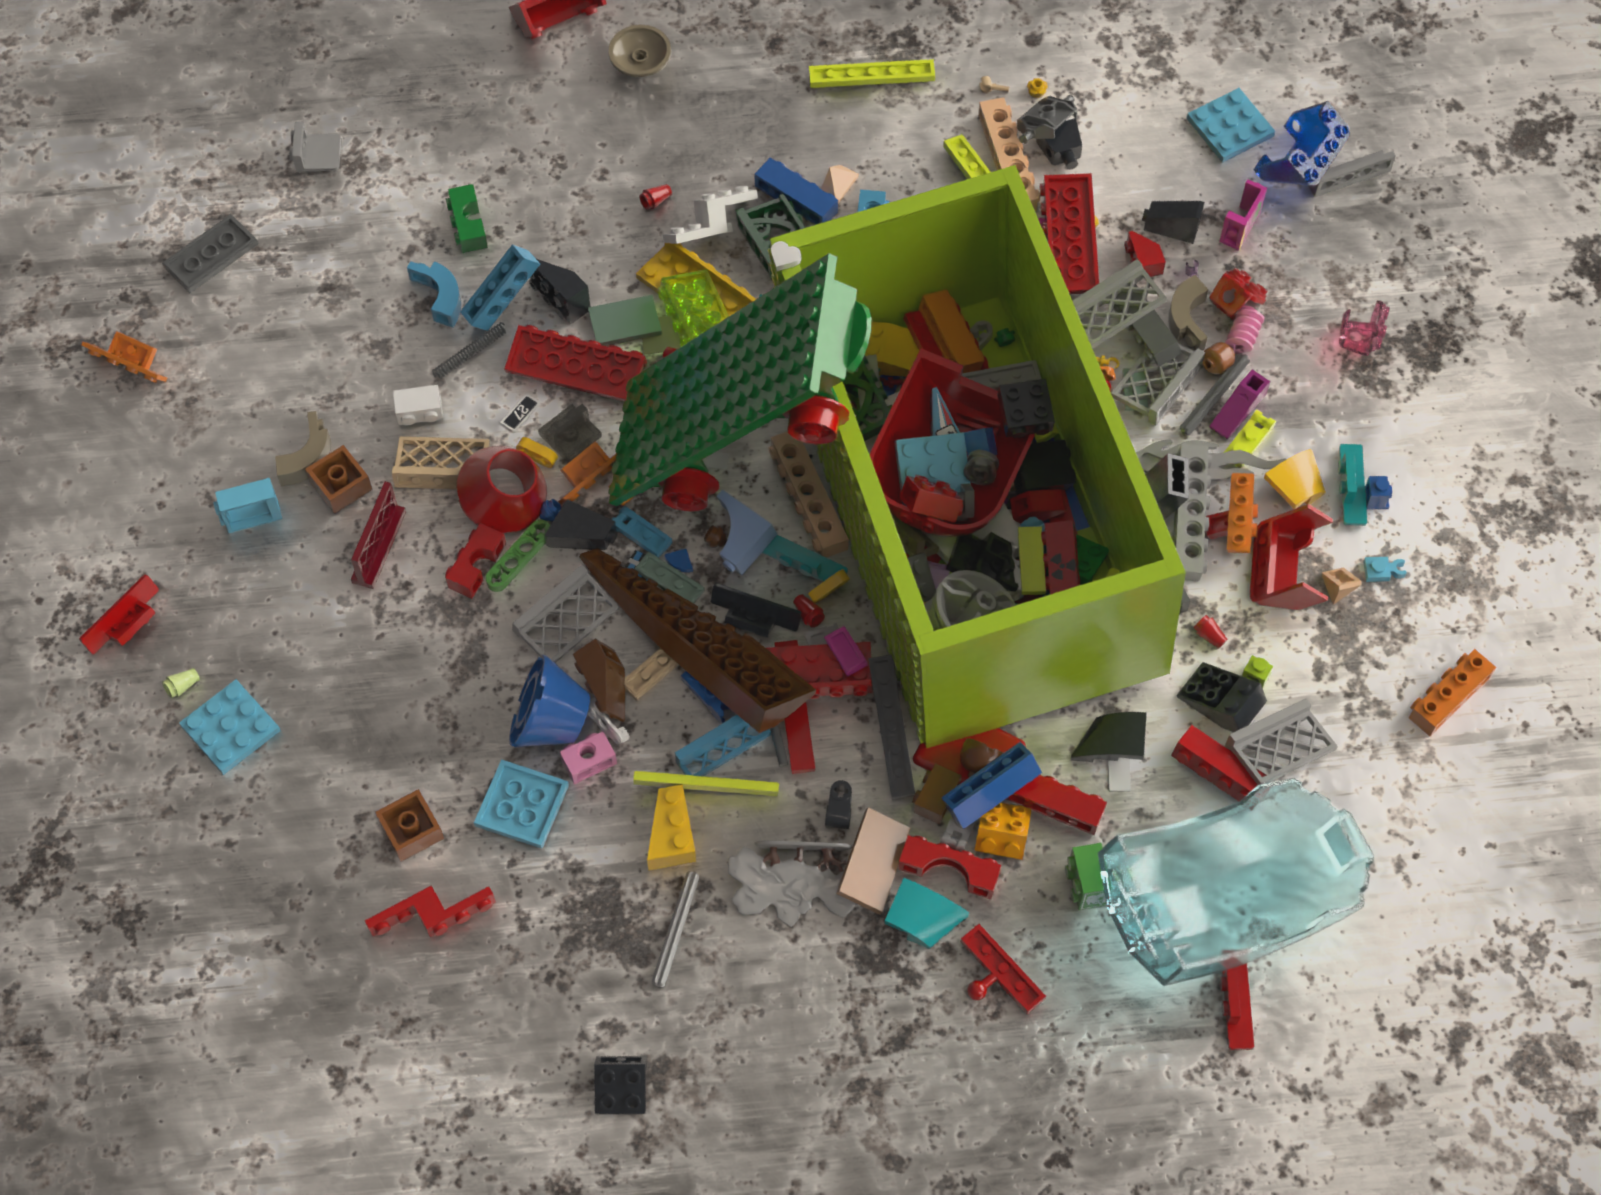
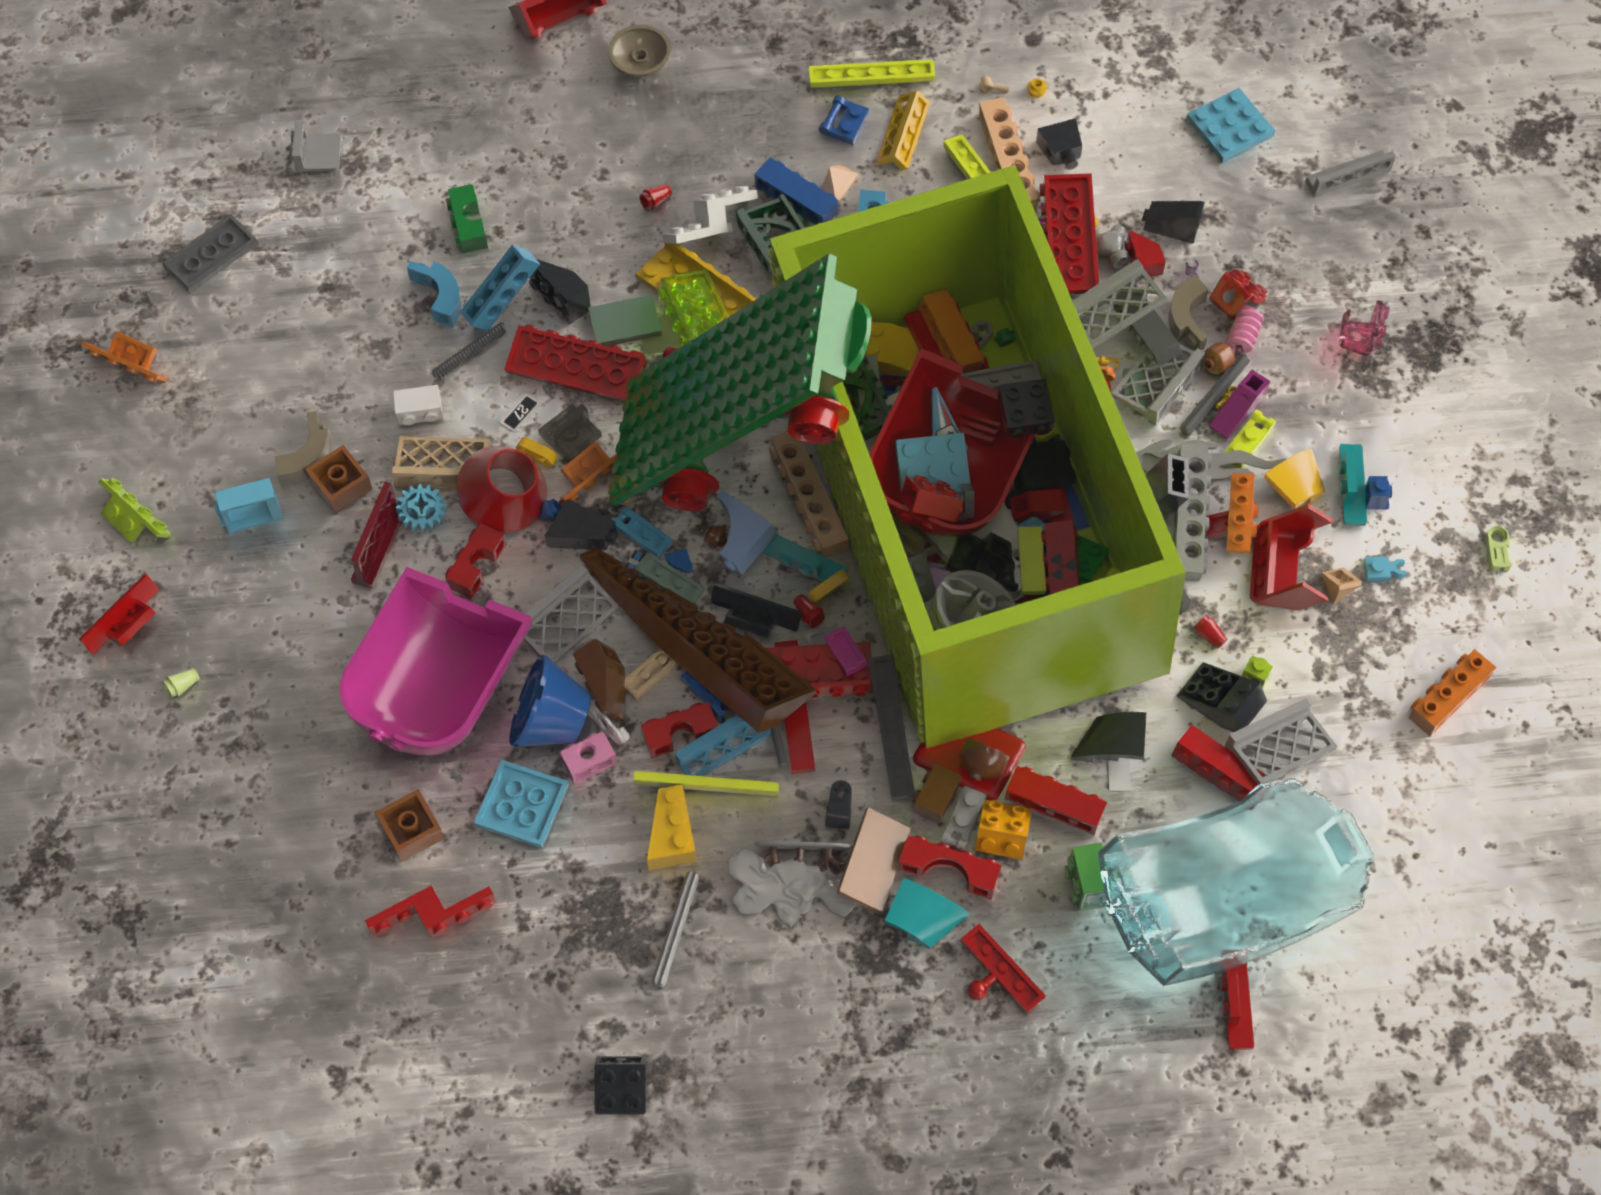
medium azure plate [179,679,281,775] -> none
bright green beam [486,520,550,592] -> none
white tile [771,241,801,271] -> none
blue brick [942,742,1042,829] -> none
blue brick [964,427,998,455] -> none
flat silver wheel [964,450,1000,486] -> none
dark grey plate [1017,95,1077,144] -> none
dark pink panel [1219,179,1267,251] -> none
clear blue windscreen [1253,101,1350,186] -> none
none -> lime bracket [99,478,172,542]
none -> dark pink cylinder [339,567,532,756]
none -> medium azure gear [396,484,446,533]
none -> red arch [641,702,718,759]
none -> blue plate [818,95,869,145]
none -> yellow fence [876,90,930,171]
none -> light grey animal [1096,224,1129,268]
none -> yellow hand [1216,386,1237,409]
none -> yellowish green piece [1485,526,1513,572]

